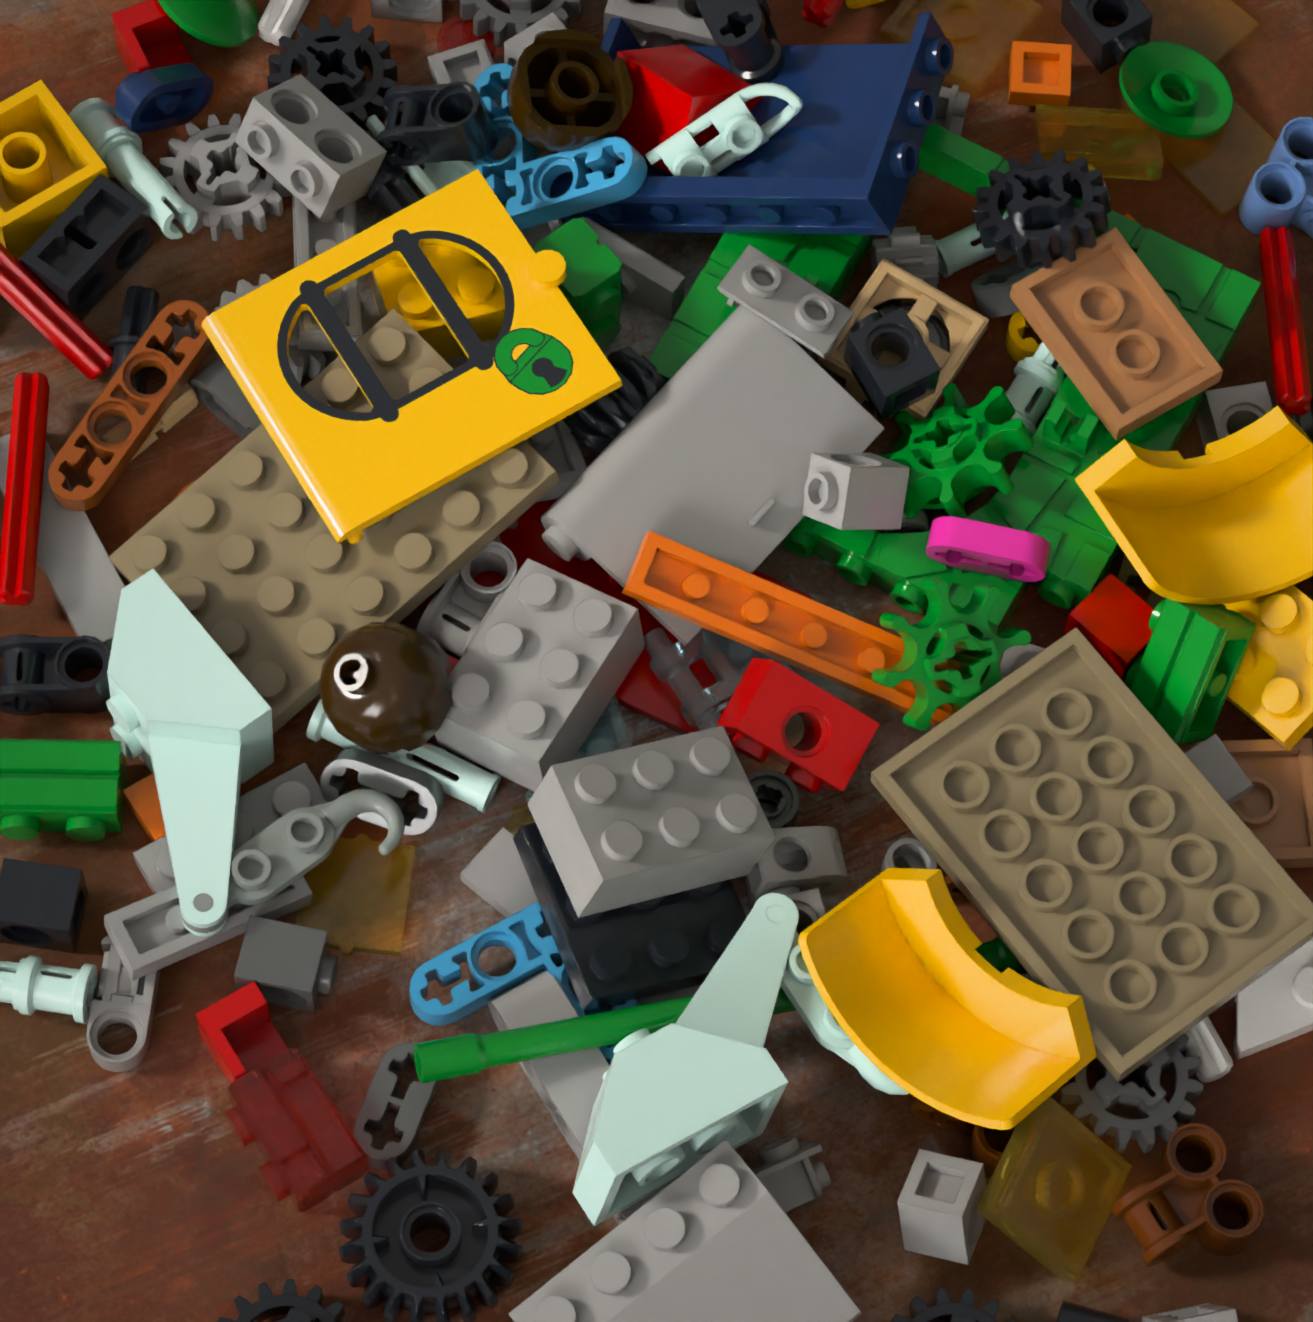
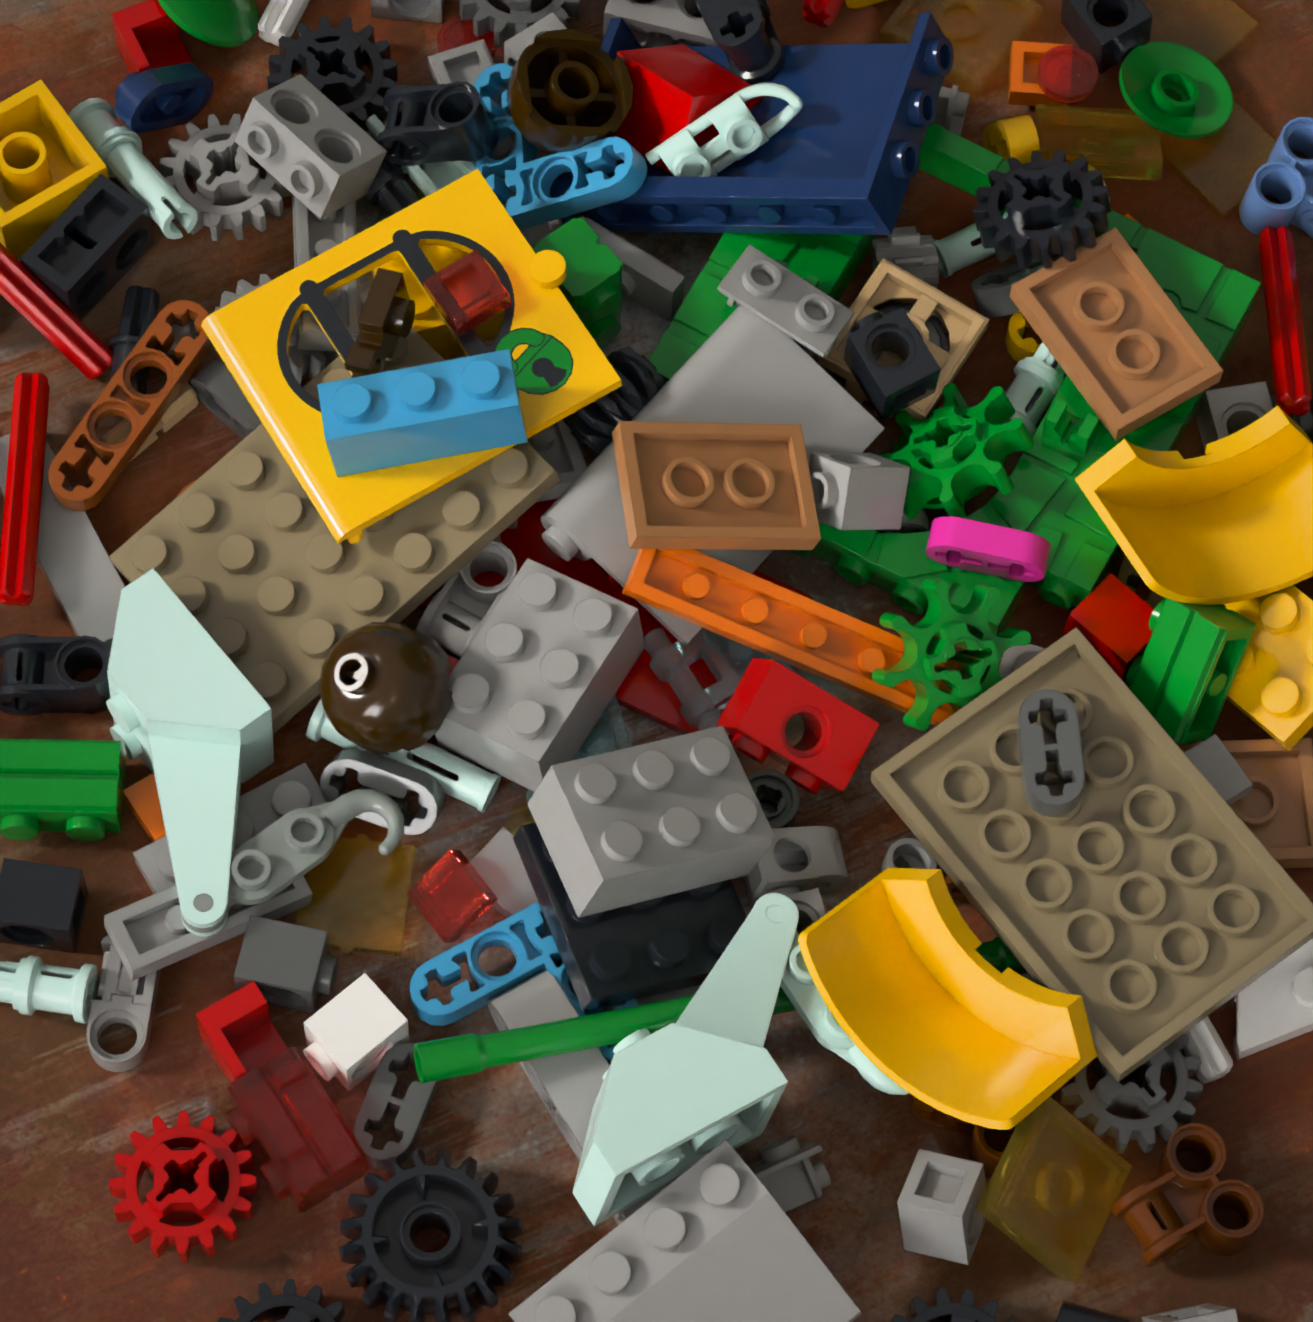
none -> red gear [109,1111,258,1262]
none -> white brick [303,973,410,1091]
none -> dark azure brick [317,349,528,477]
none -> dark brown plate [344,268,415,378]
none -> clear red tile [406,850,498,943]
none -> clear red tile [423,249,512,337]
none -> medium nougat plate [612,421,821,550]
none -> yellow beam [983,115,1040,164]
none -> dark grey beam [1016,689,1085,817]
none -> clear red piece [1037,45,1098,103]

